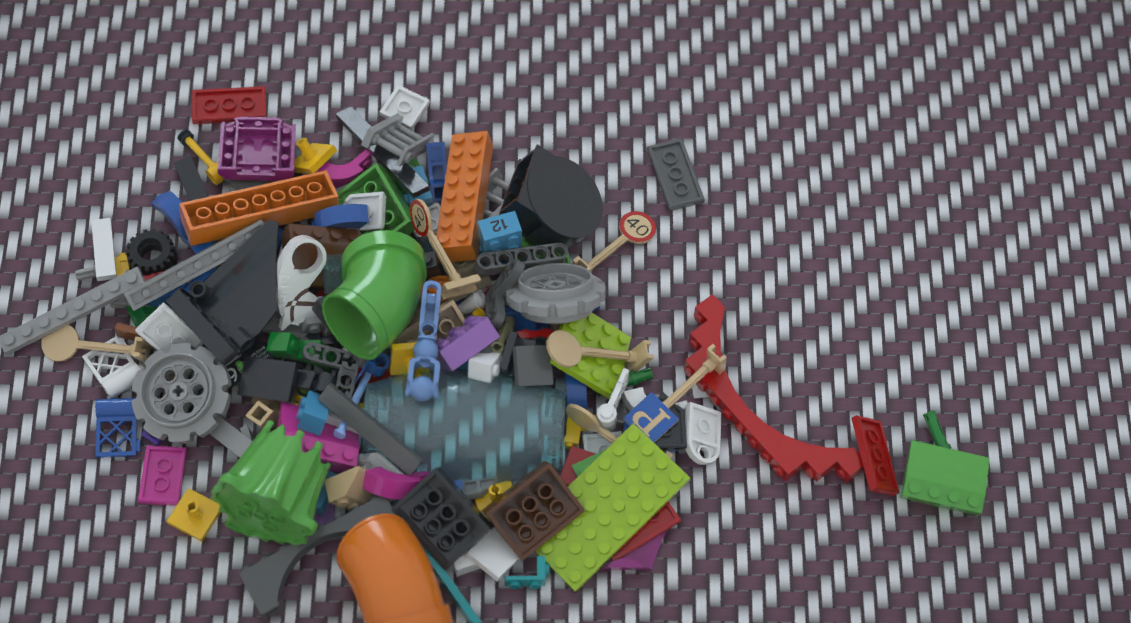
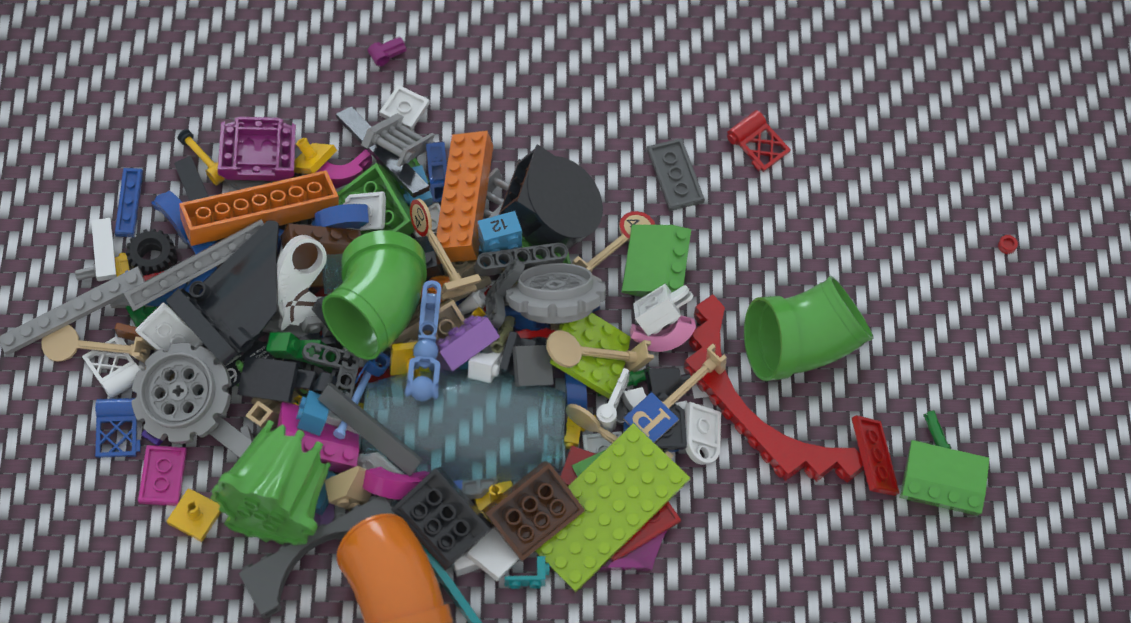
red tile [192,86,267,125] -> none
none -> blue tile [115,168,143,237]
none -> magenta piece [367,37,406,66]
none -> bright green slope [621,225,691,297]
none -> bright pink arch [630,315,696,352]
none -> white brick [633,283,693,336]
none -> black torso [644,368,691,398]
none -> red piece [727,110,791,172]
none -> bright green cylinder [744,276,874,381]
none -> red tile [998,235,1018,254]

